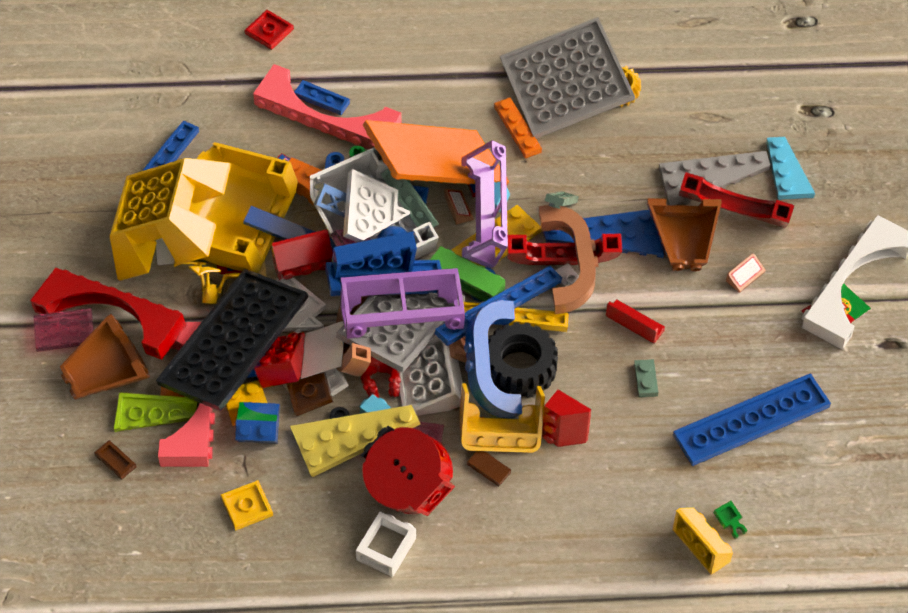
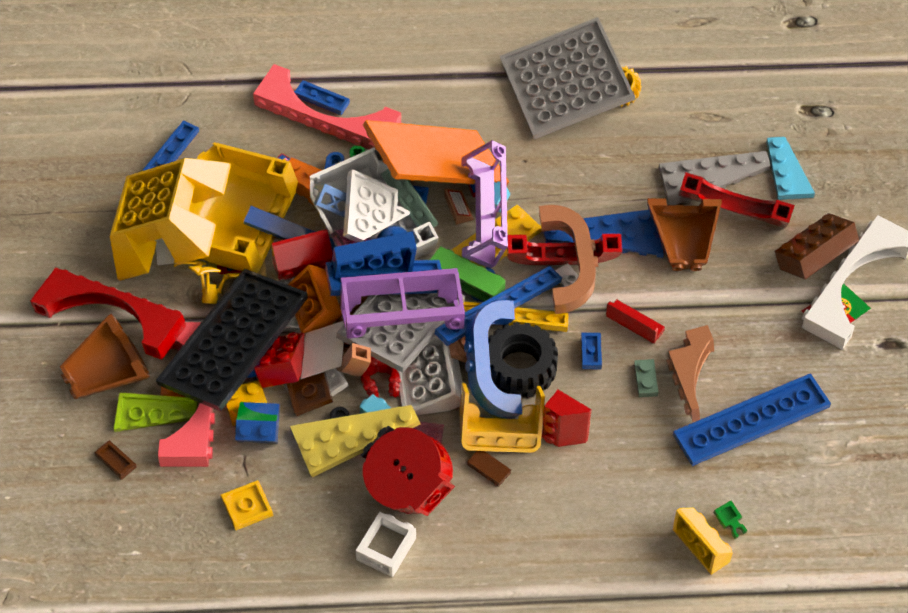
clear pink plate [33,308,94,352] -> none
red tile [244,10,294,50] -> none
orange plate [494,97,542,159] -> none
sand green plate [545,191,579,209] -> none
slope [726,253,766,293] -> none
none -> orange slope [287,264,342,333]
none -> blue plate [581,333,602,369]
none -> nougat arch [666,325,714,422]
none -> reddish brown brick [774,213,859,279]

